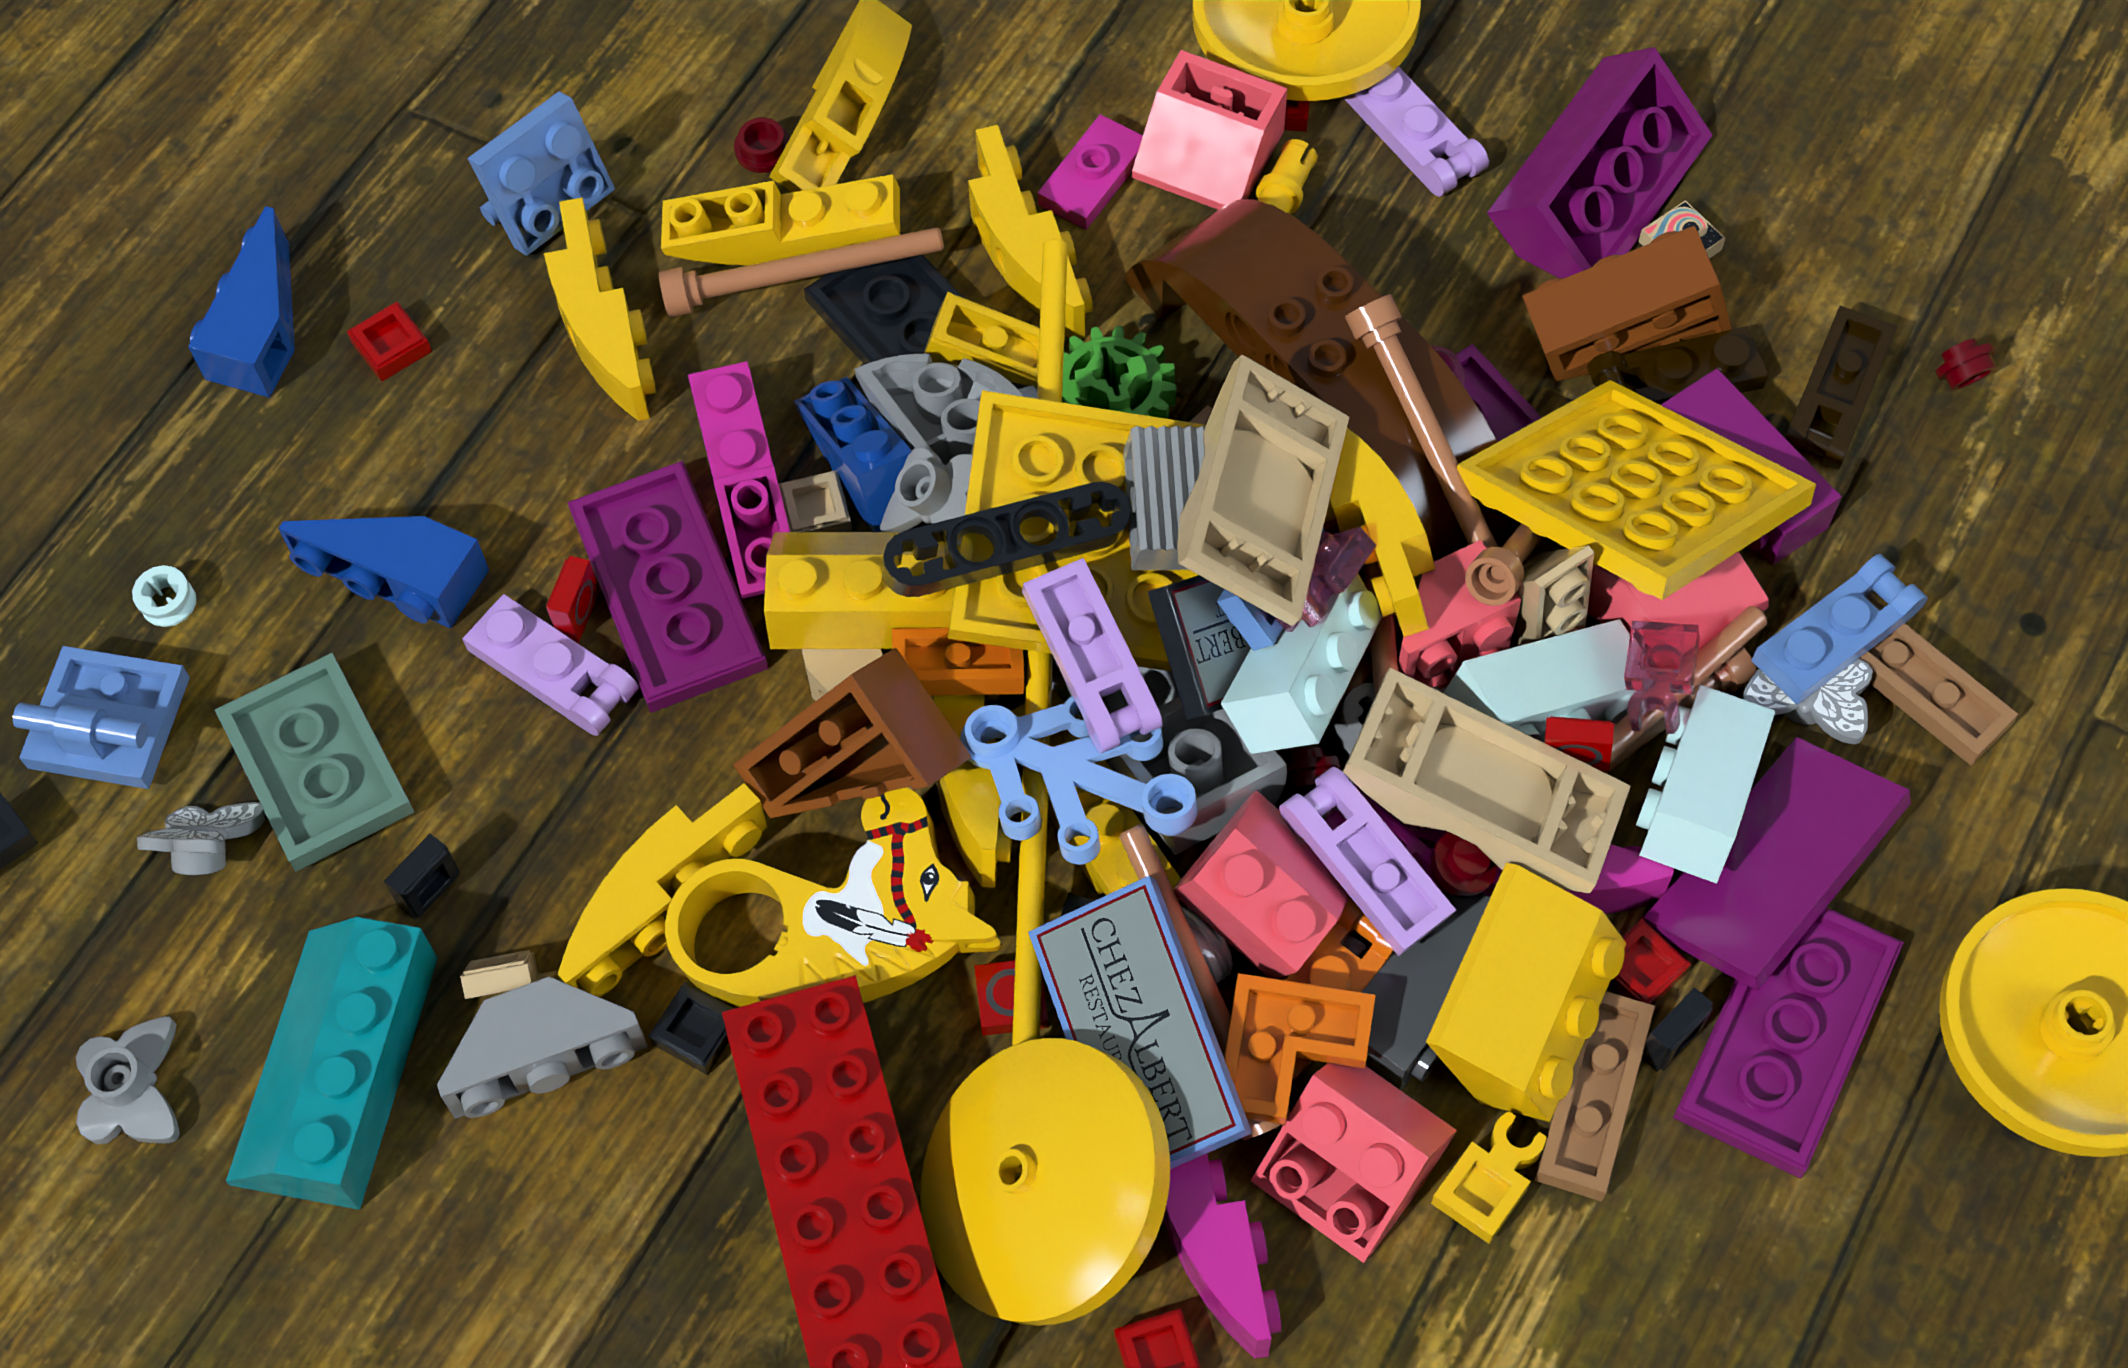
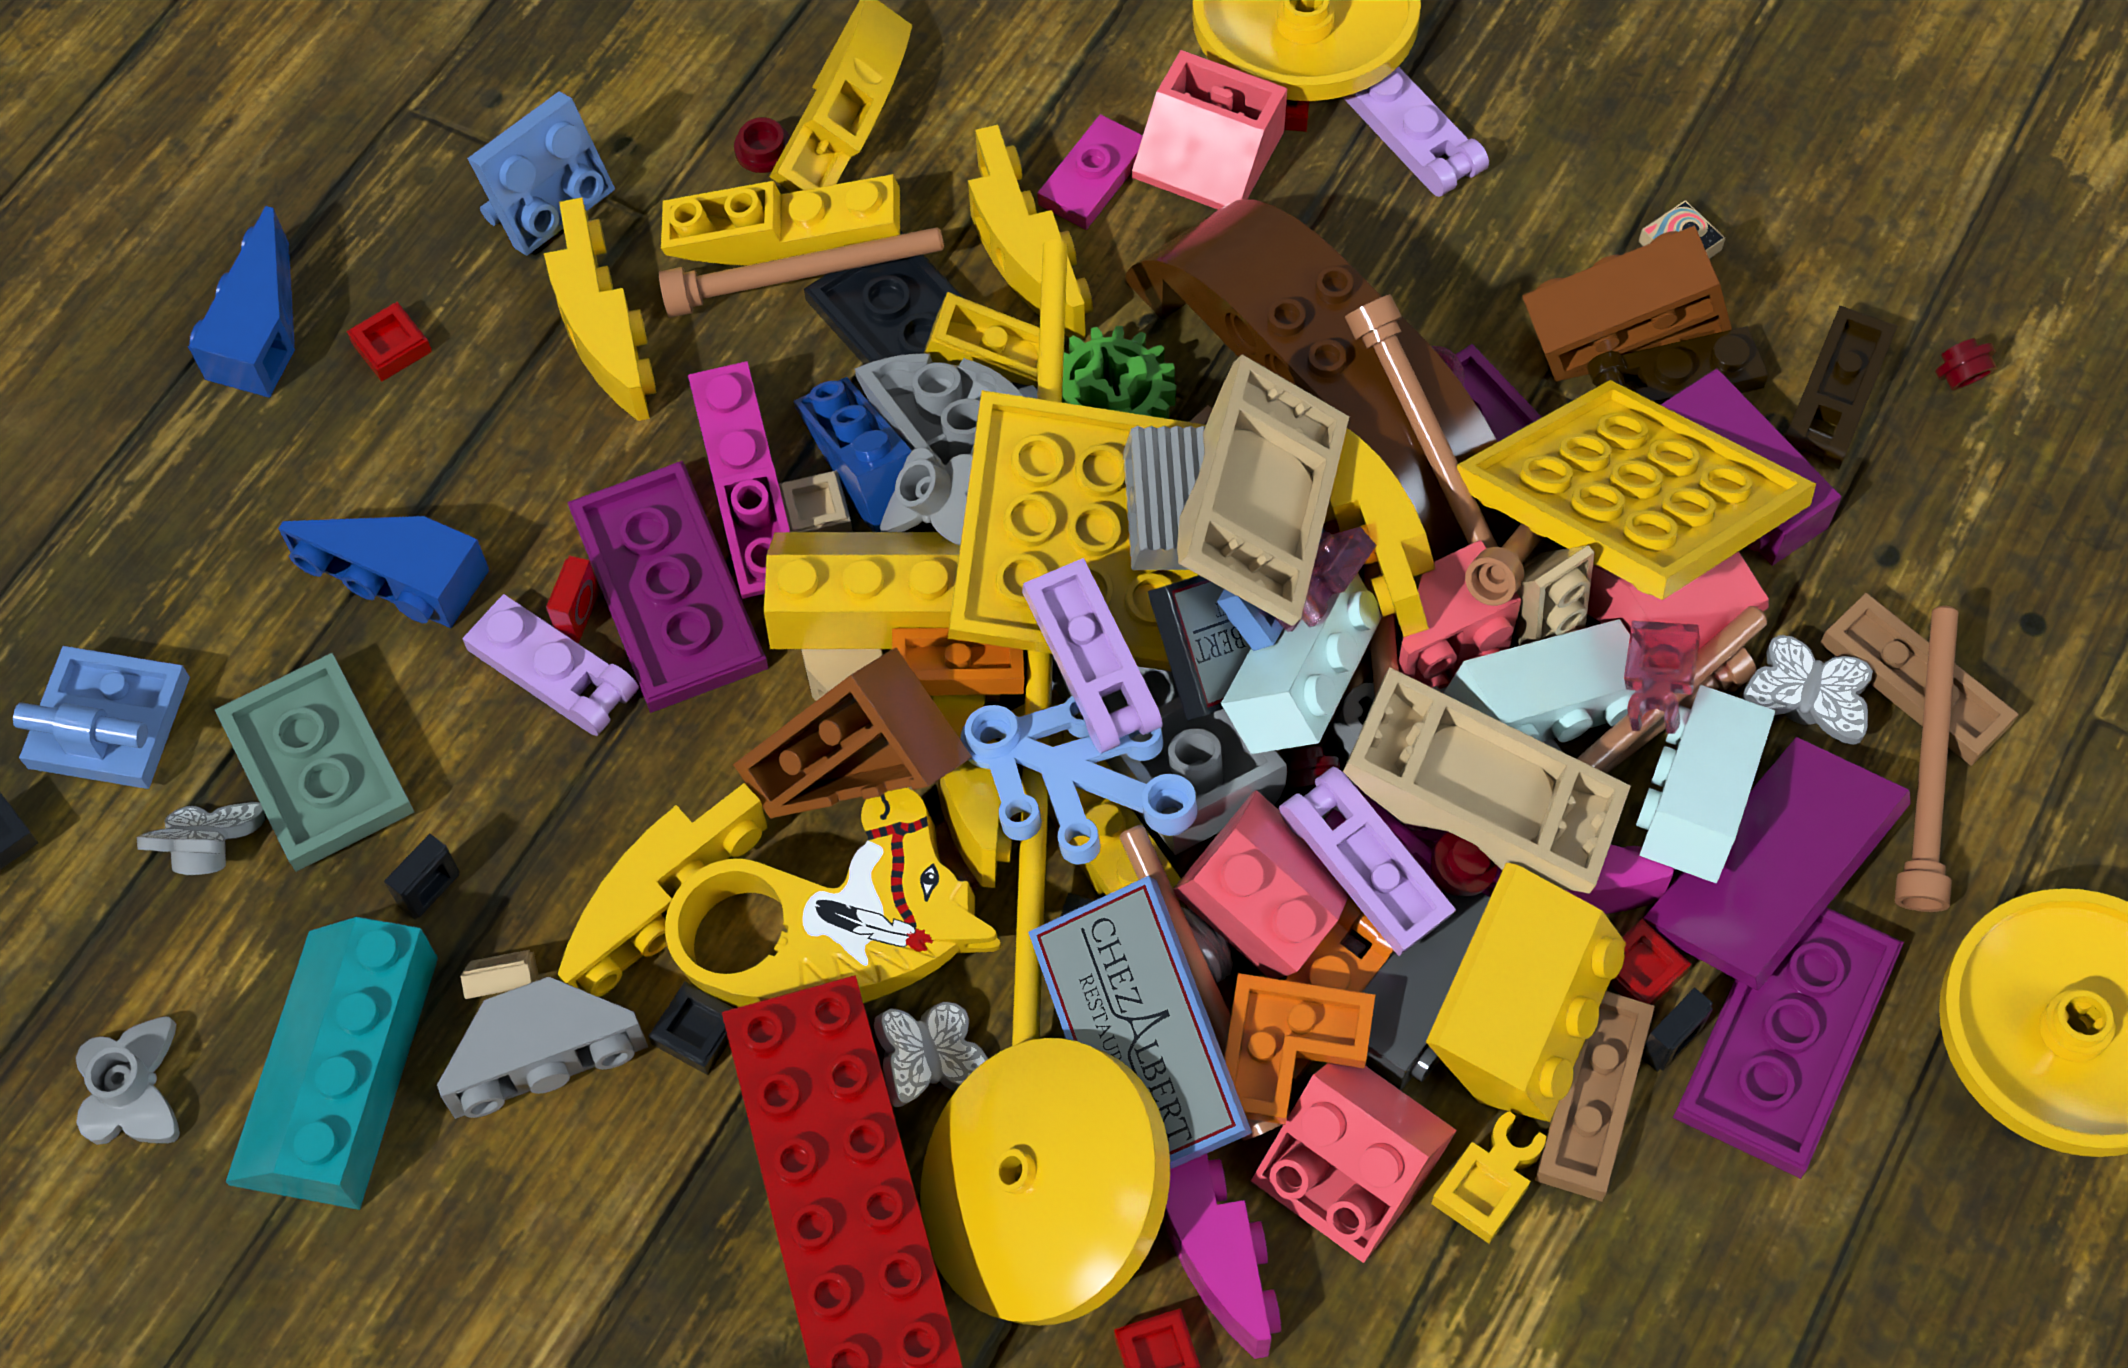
light aqua bush [132,565,196,627] -> none
black beam [881,482,1131,597] -> none
red tile [974,960,1049,1036] -> none
yellow pin [1256,139,1318,214] -> none
magenta slope [1487,47,1713,278] -> none
red tile [1544,716,1614,772] -> none
medium blue plate [1751,553,1928,705] -> none
none -> light grey animal [874,1002,988,1107]
none -> nougat piece [1895,606,1959,912]

